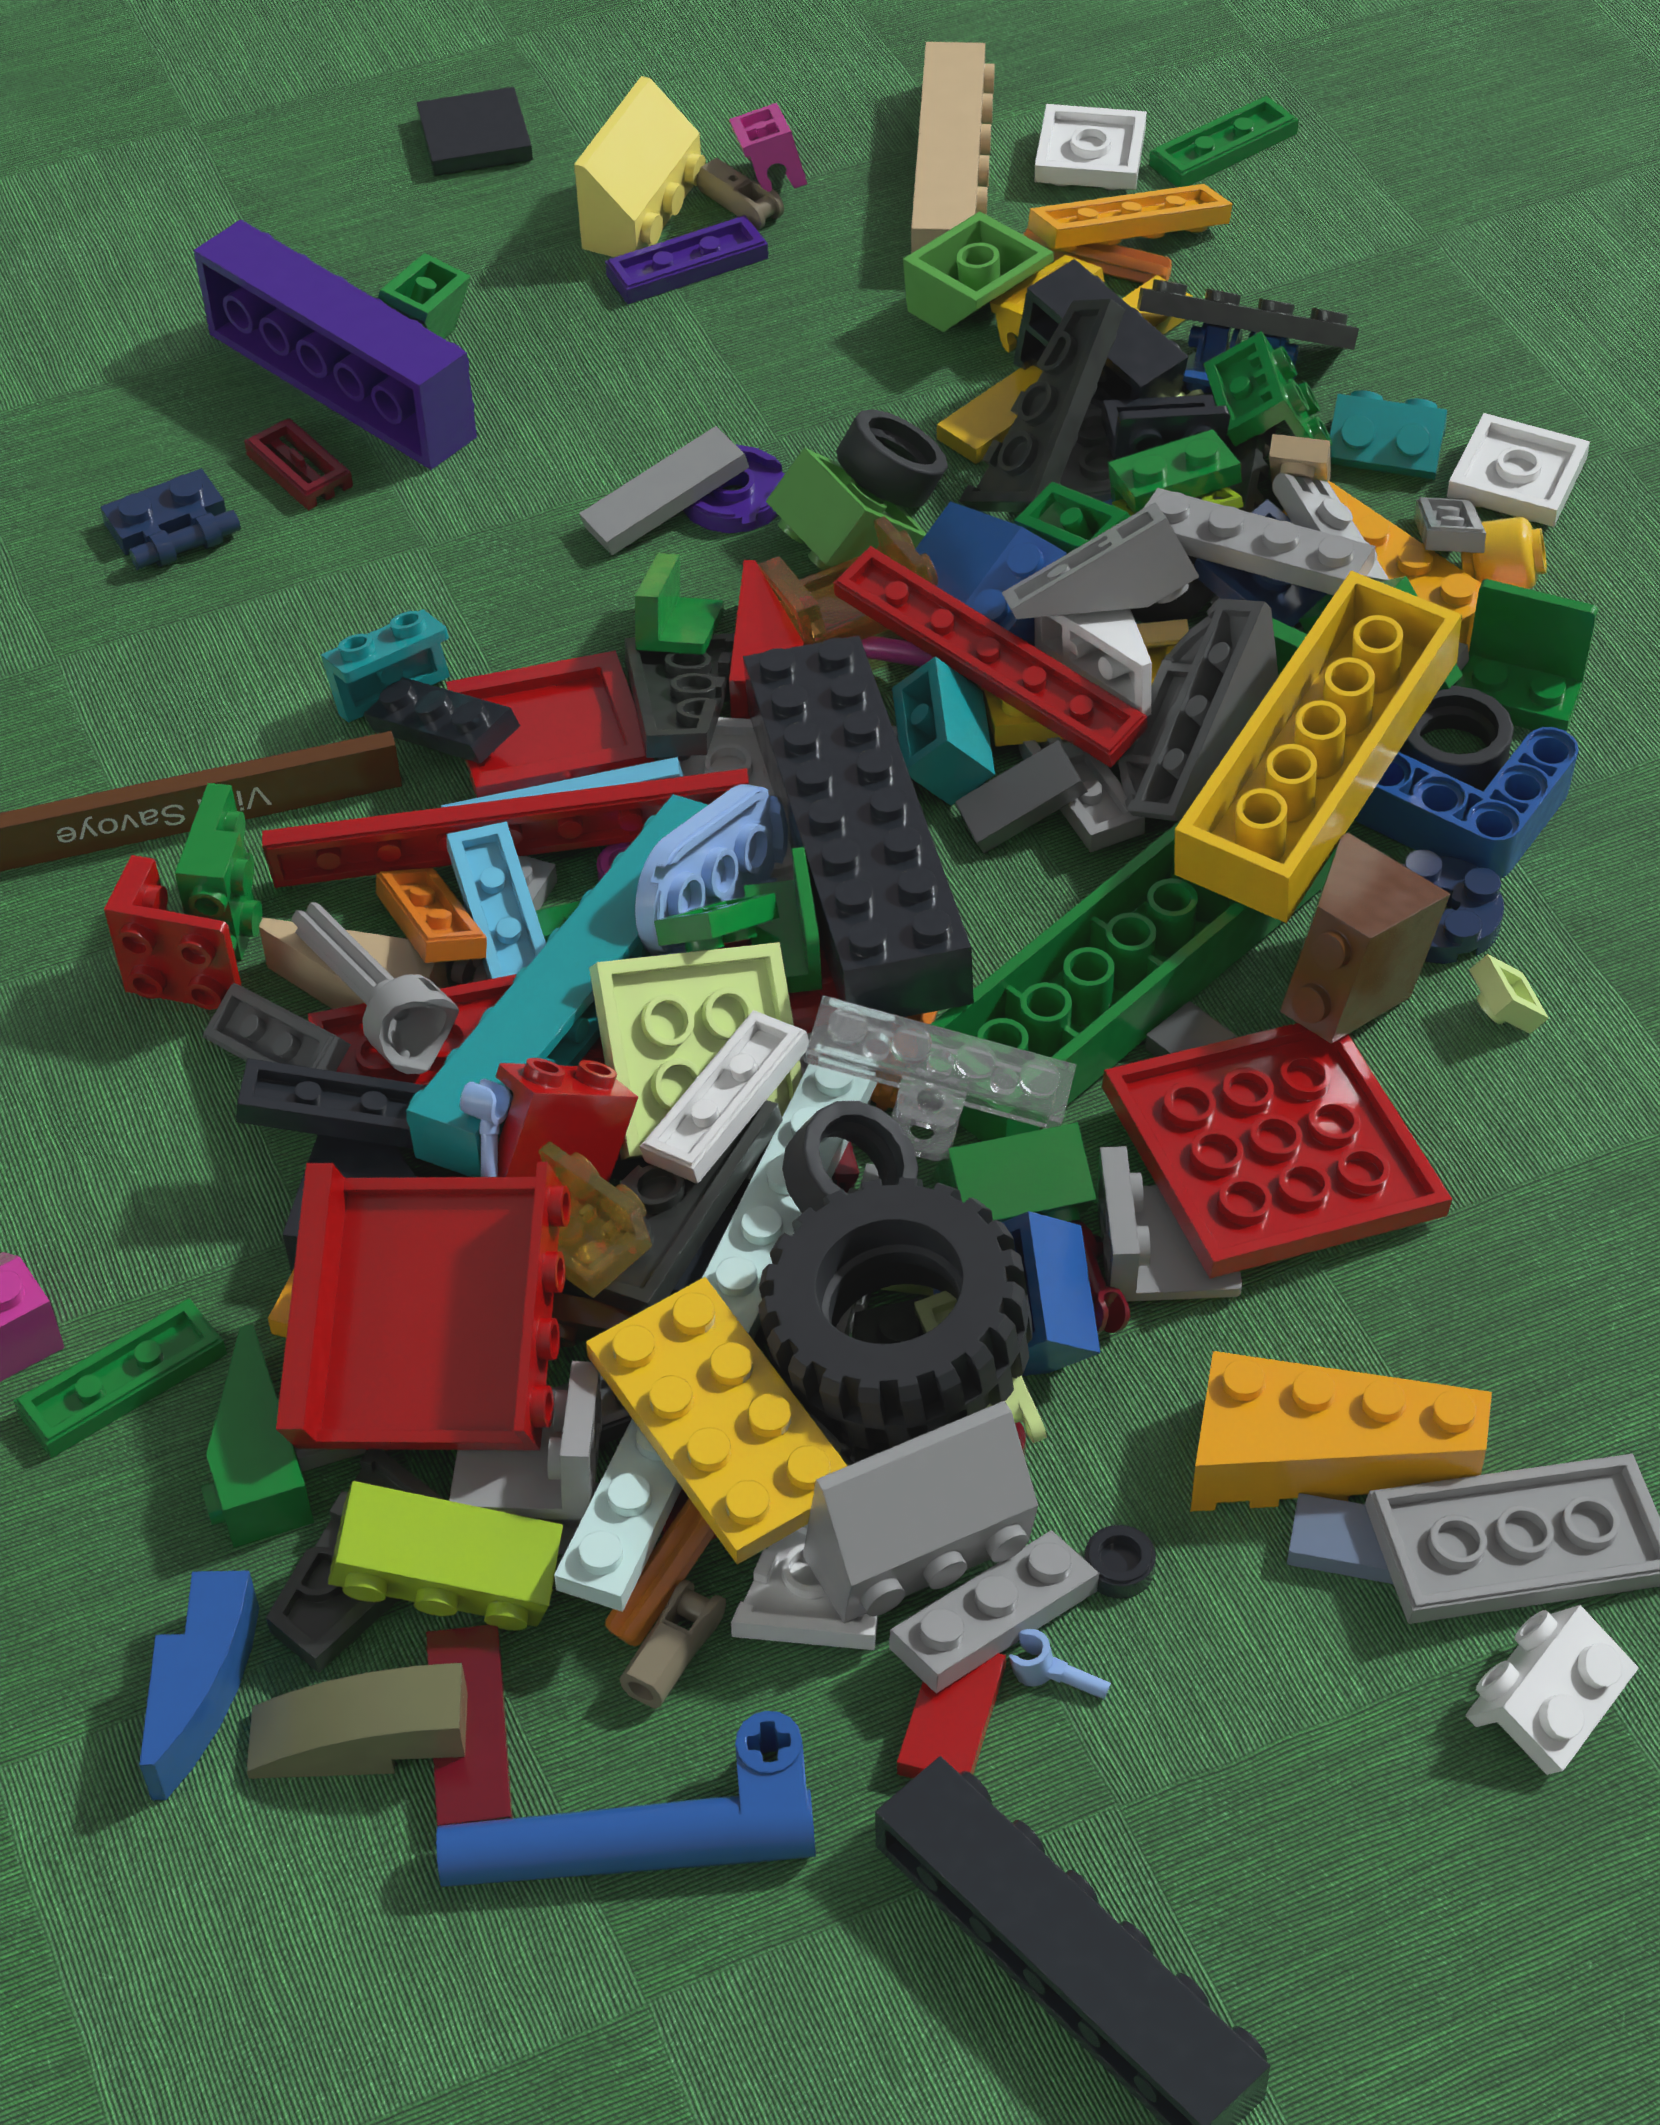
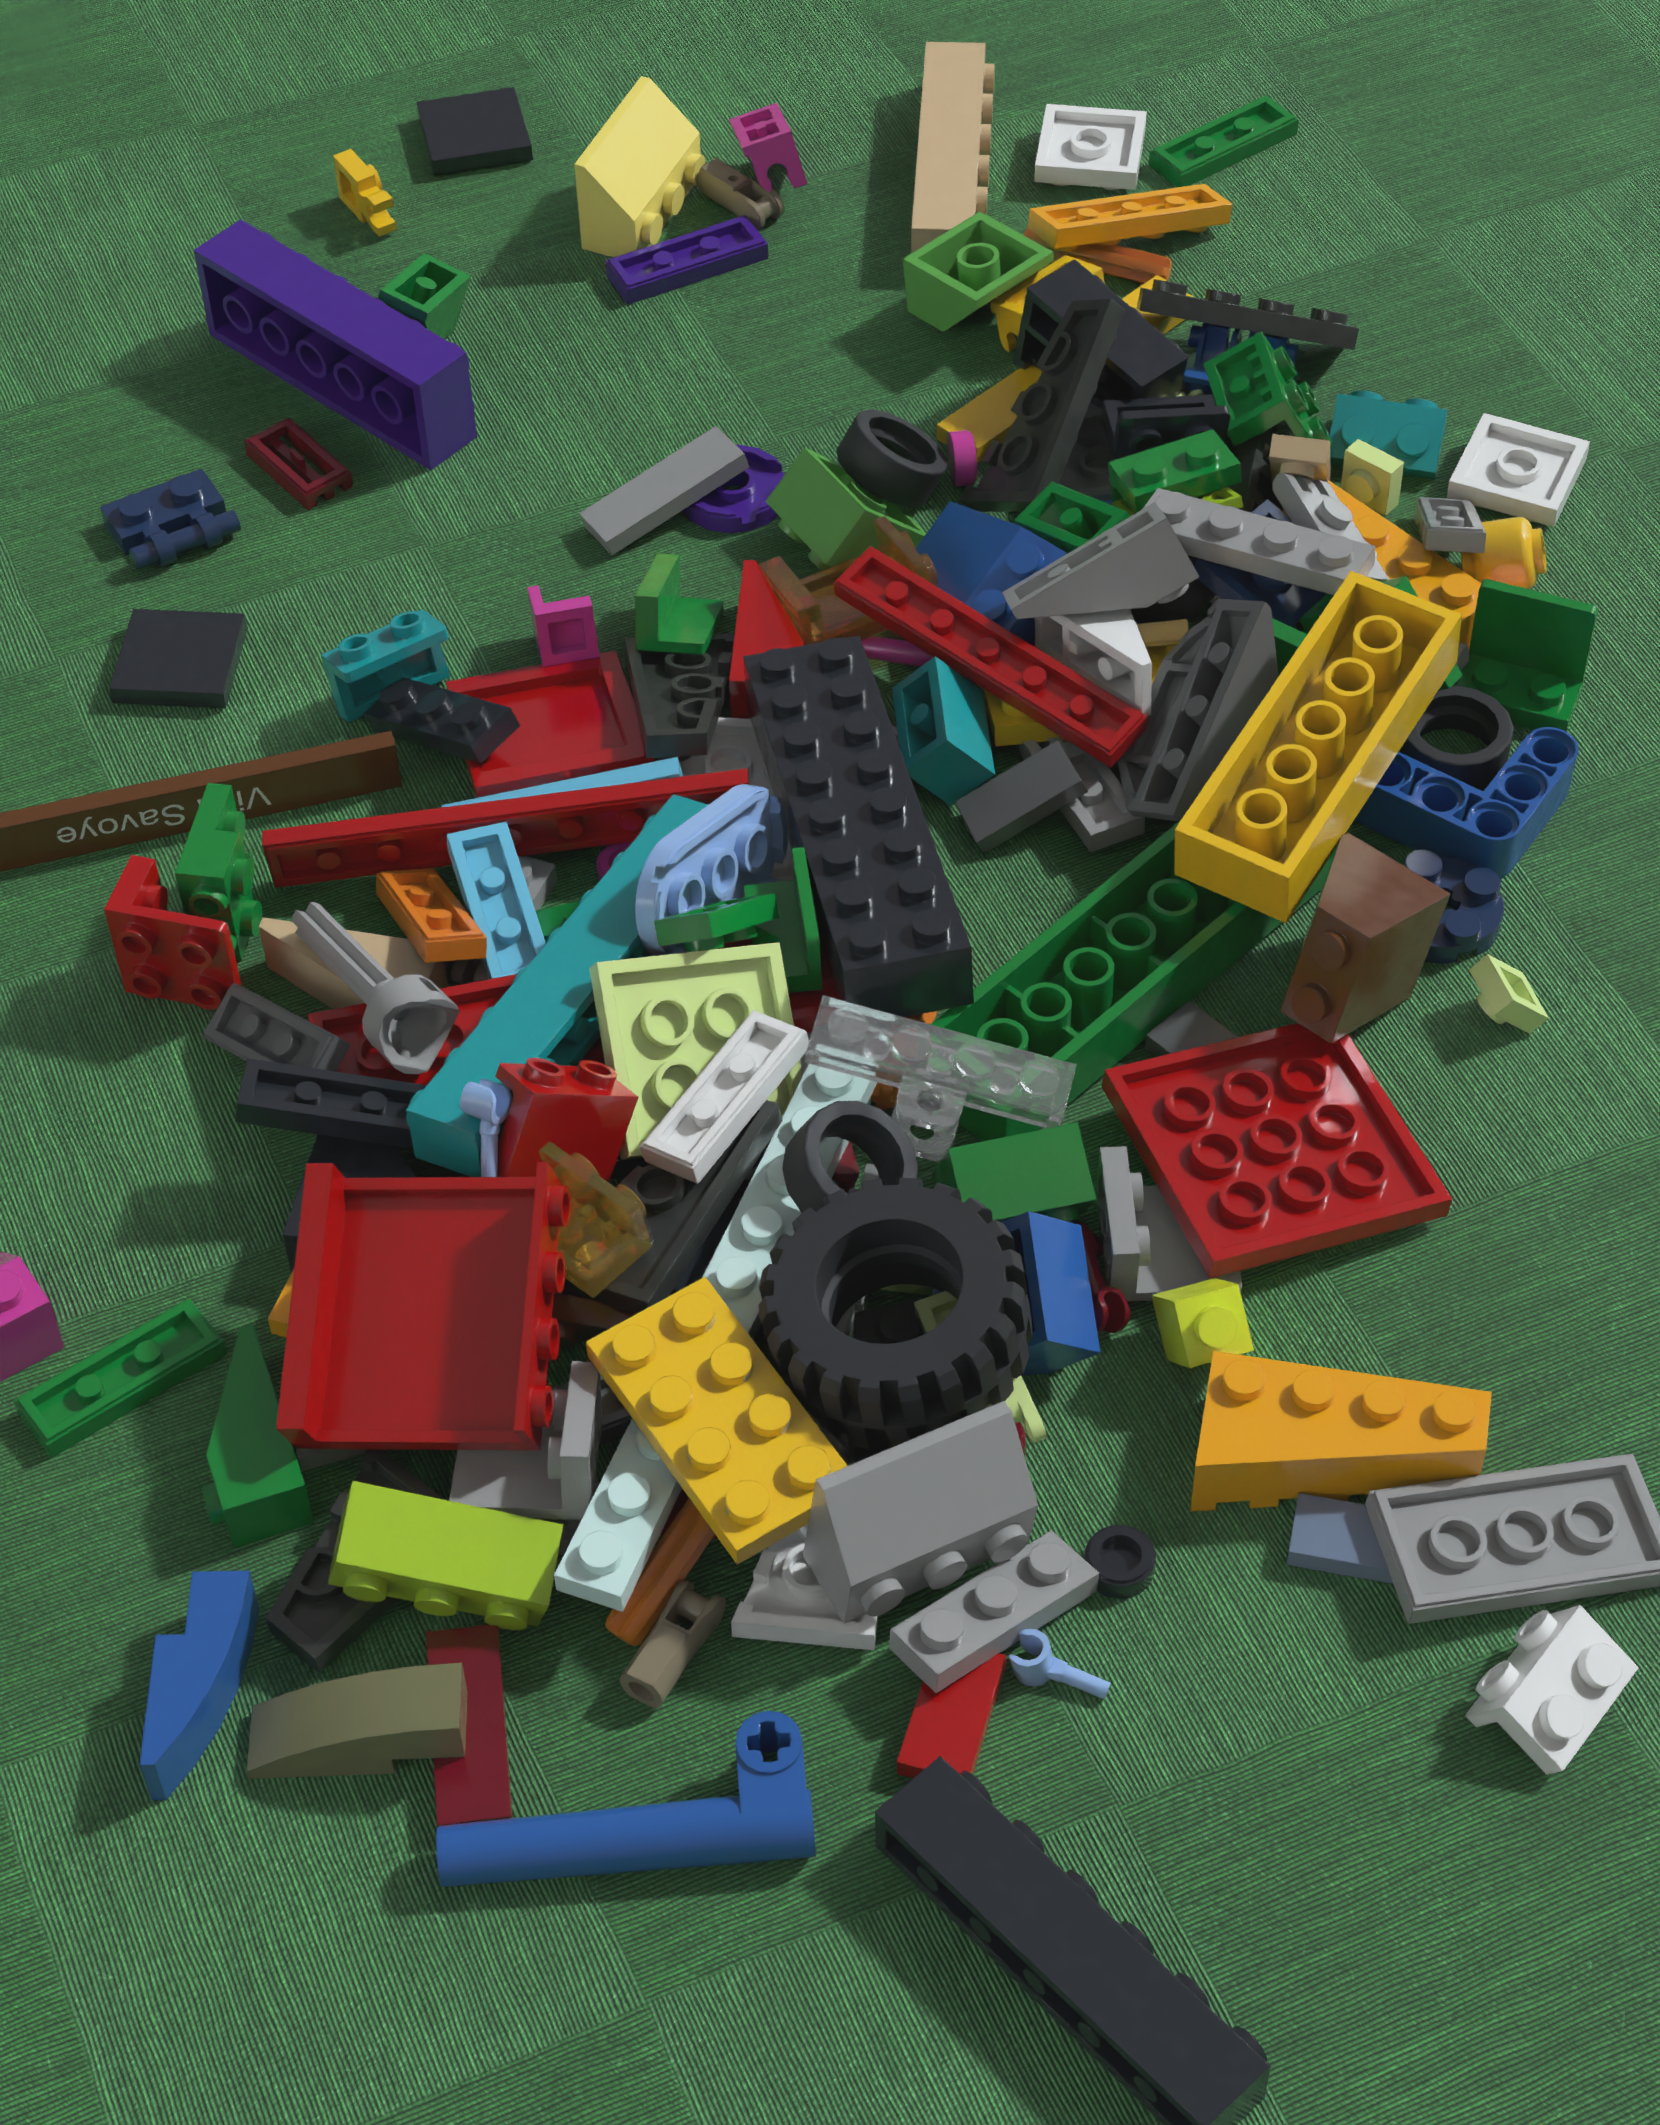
none -> black tile [109,609,248,708]
none -> yellow plate [333,149,397,237]
none -> dark pink panel [527,585,600,667]
none -> dark pink tile [947,430,977,487]
none -> neon yellow brick [1151,1278,1254,1368]
none -> yellowish green plate [1341,439,1404,516]

